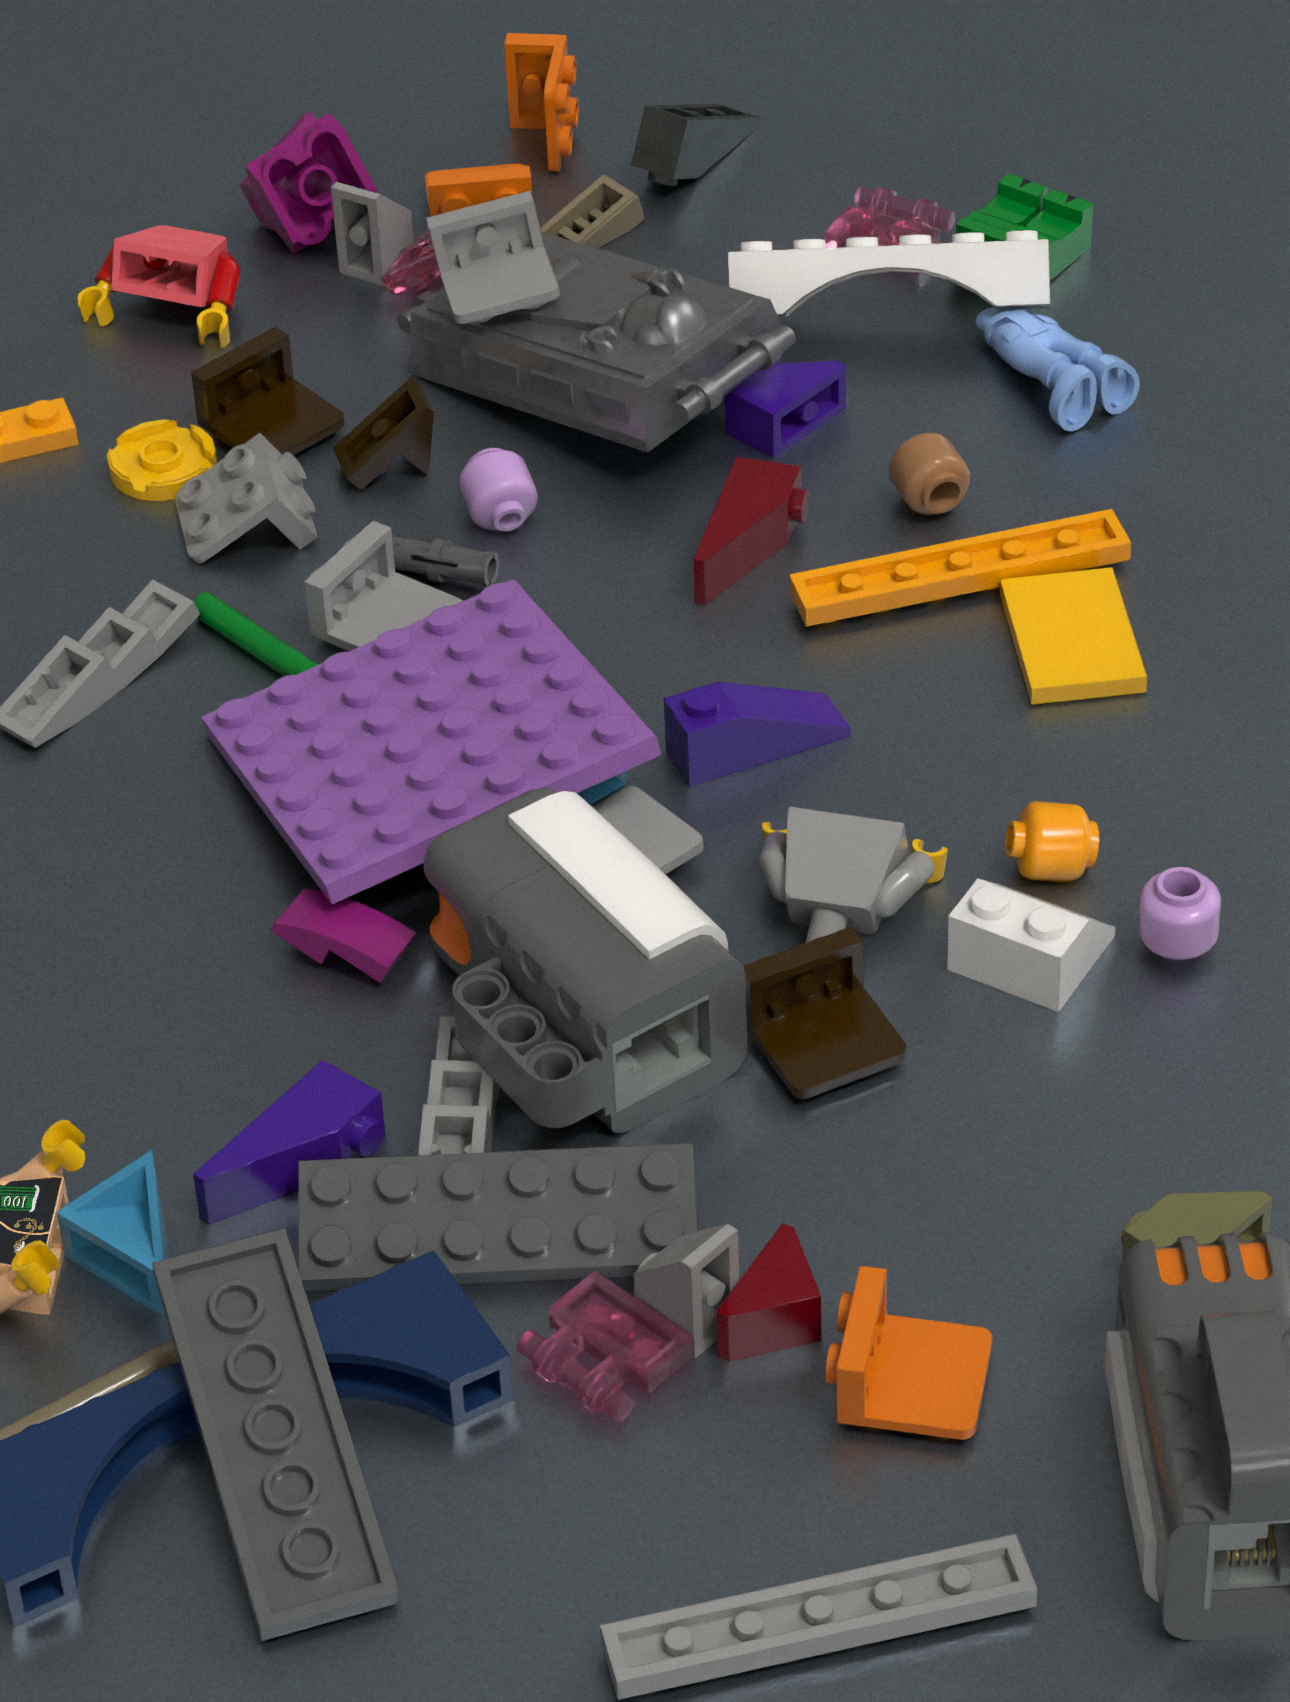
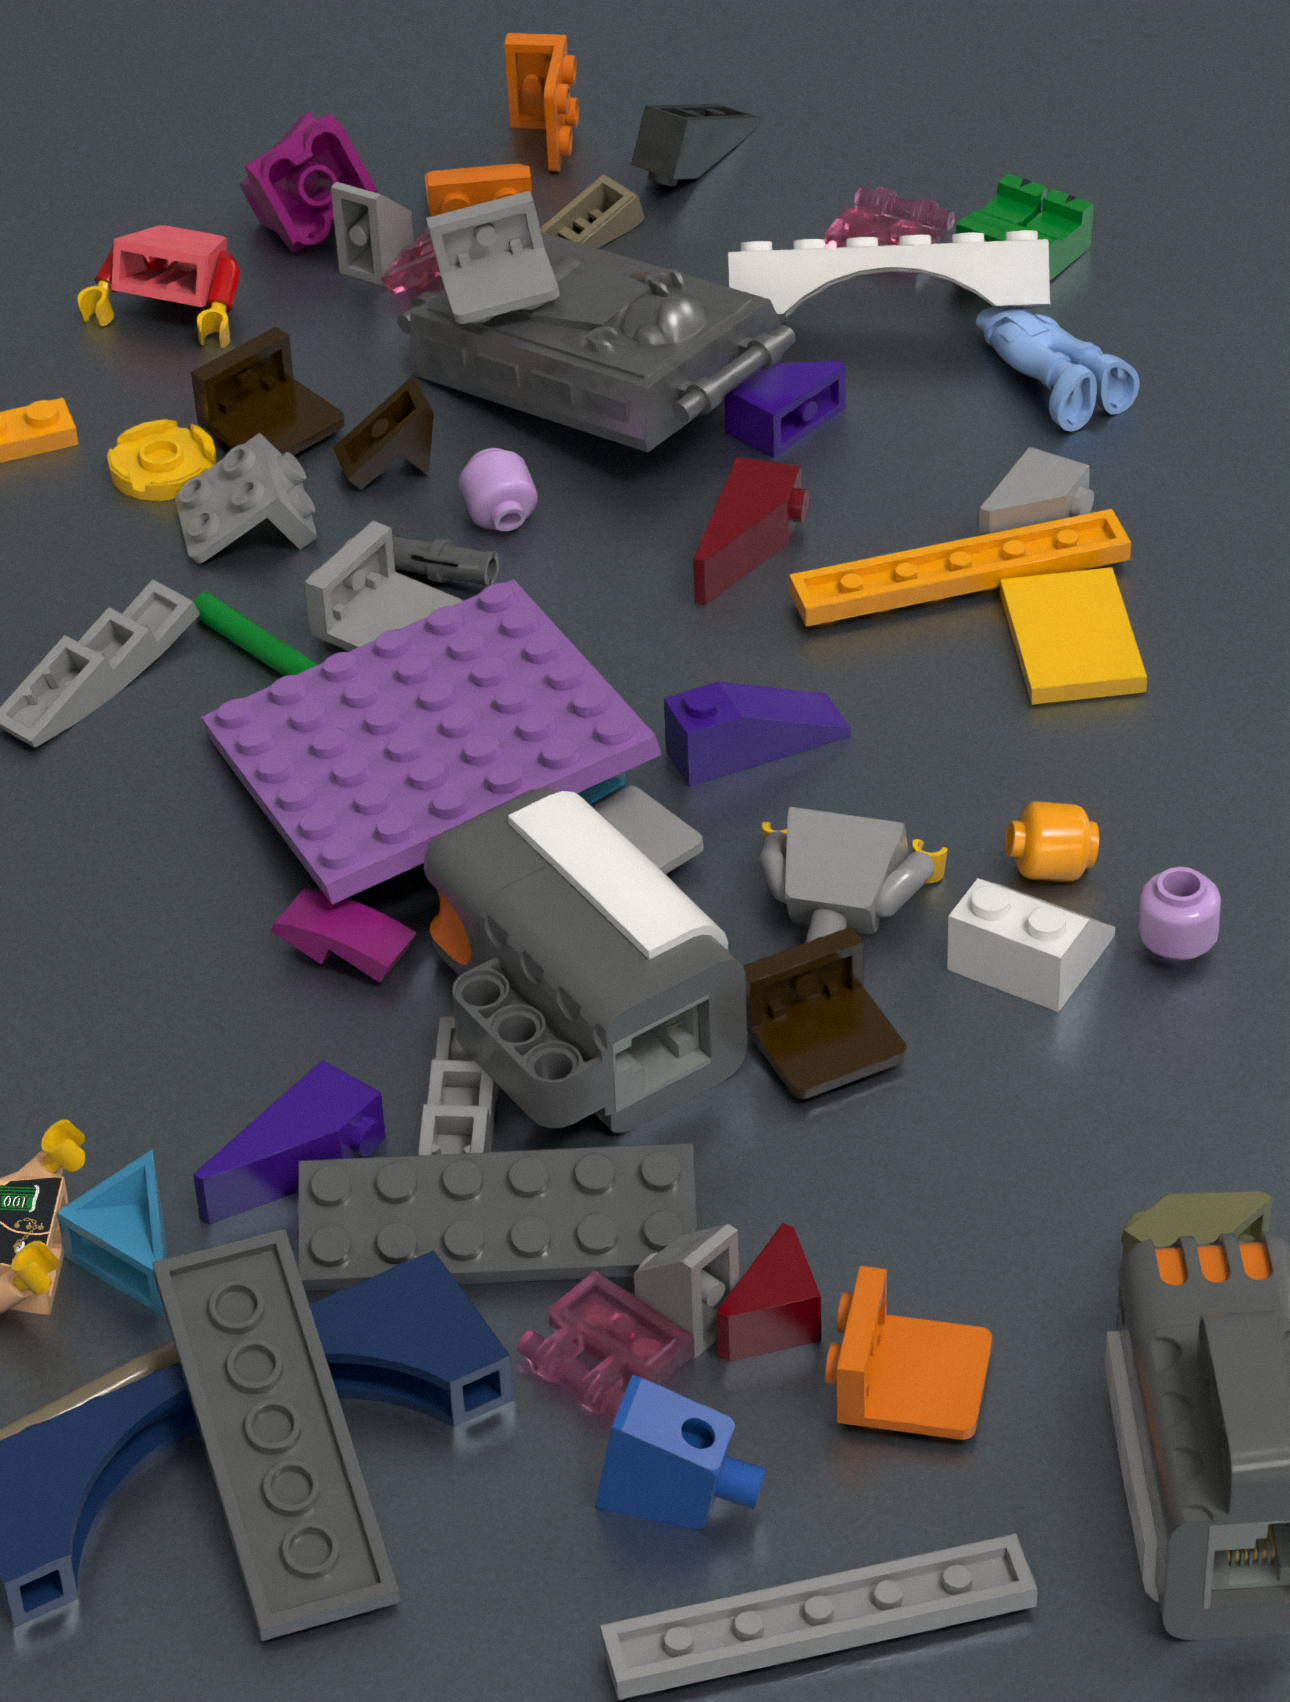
medium nougat head [889,433,971,515] -> none
none -> blue torso [595,1375,767,1530]
none -> light grey slope [979,447,1094,536]

